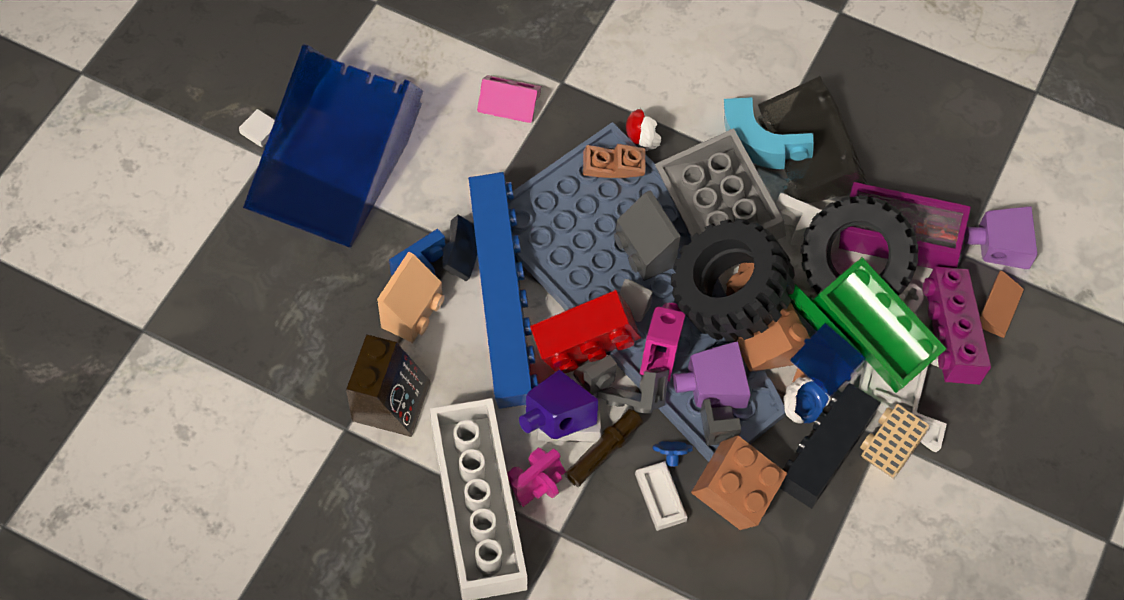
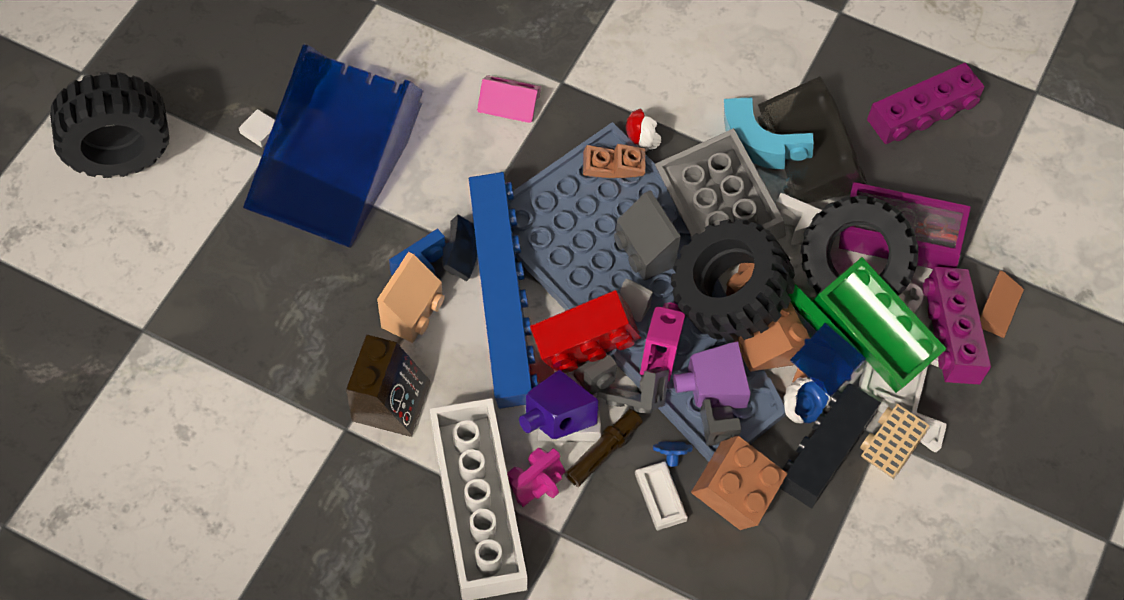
medium lavender torso [964,207,1038,269] -> none
none -> black tyre [50,72,170,178]
none -> magenta brick [867,62,985,145]

